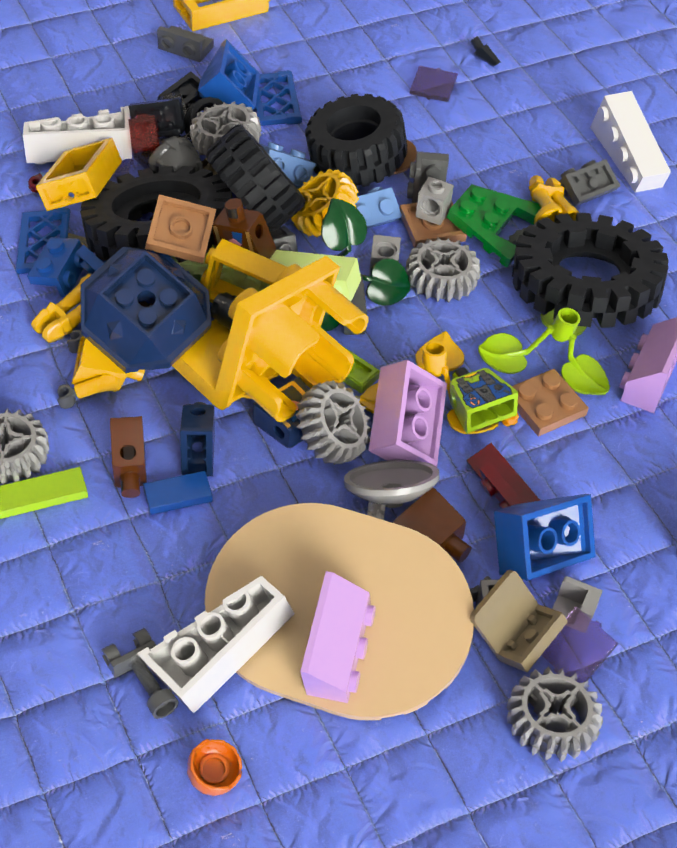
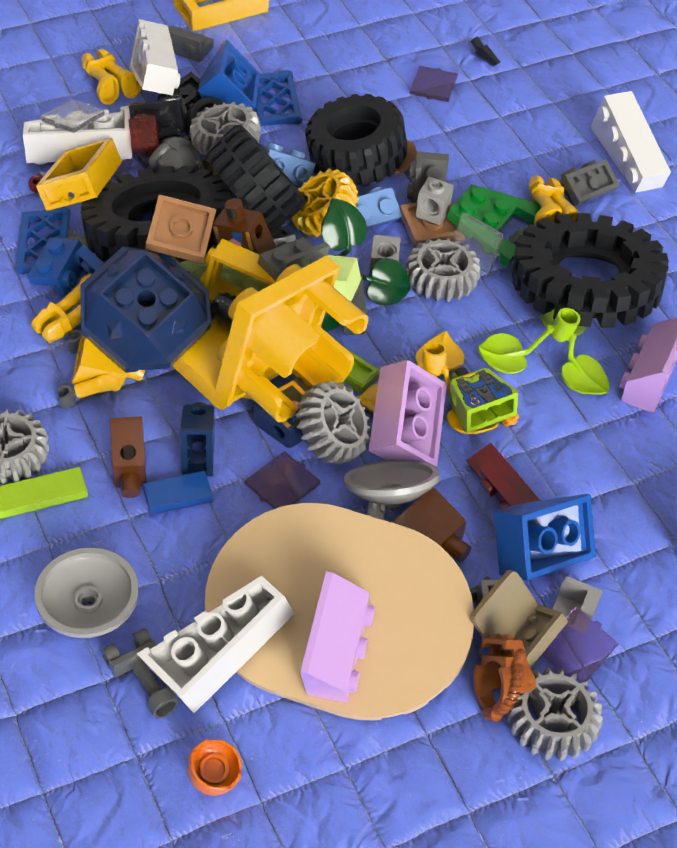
medium nougat plate [512,369,589,437] -> none
none -> light grey dish [34,547,139,638]
none -> clear piece [41,99,105,133]
none -> yellow piece [81,49,142,105]
none -> white wedge [129,19,180,96]
none -> clear purple piece [245,451,320,509]
none -> dark grey bracket [258,237,330,281]
none -> clear piece [453,212,504,274]
none -> dark orange piece [473,634,536,722]

